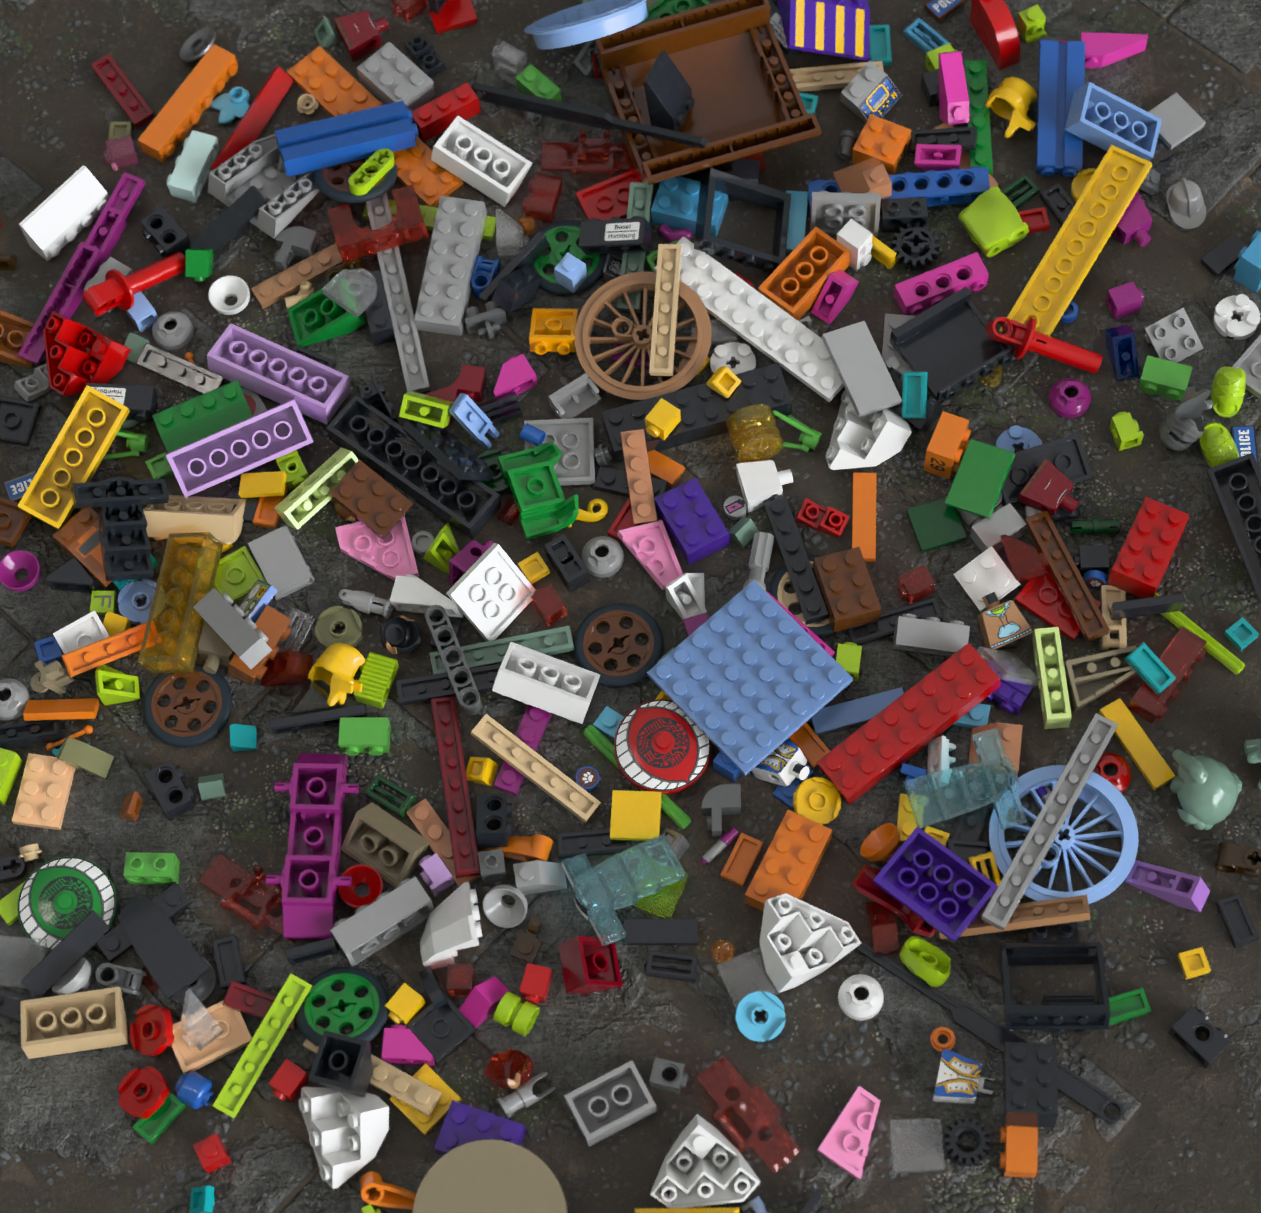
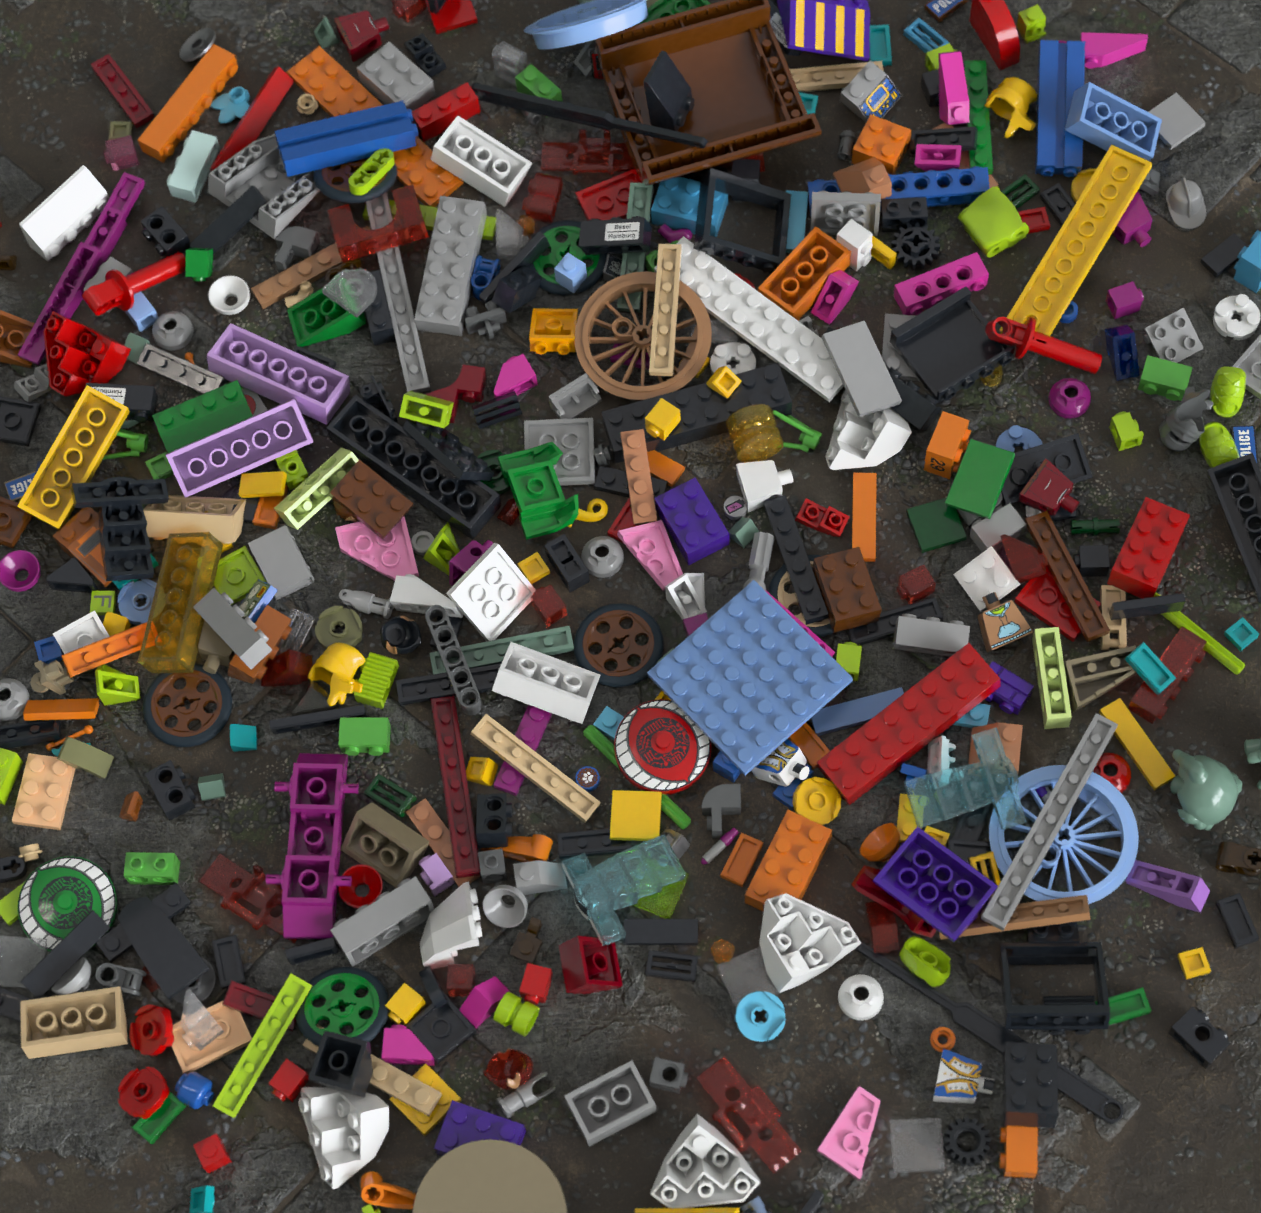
medium blue hinge [448,393,500,450] -> none
blue hinge [520,423,546,446] -> none
teal tile [902,372,928,419] -> none
clear tile [977,646,1040,686] -> none
blue tile [1083,570,1108,590] -> none

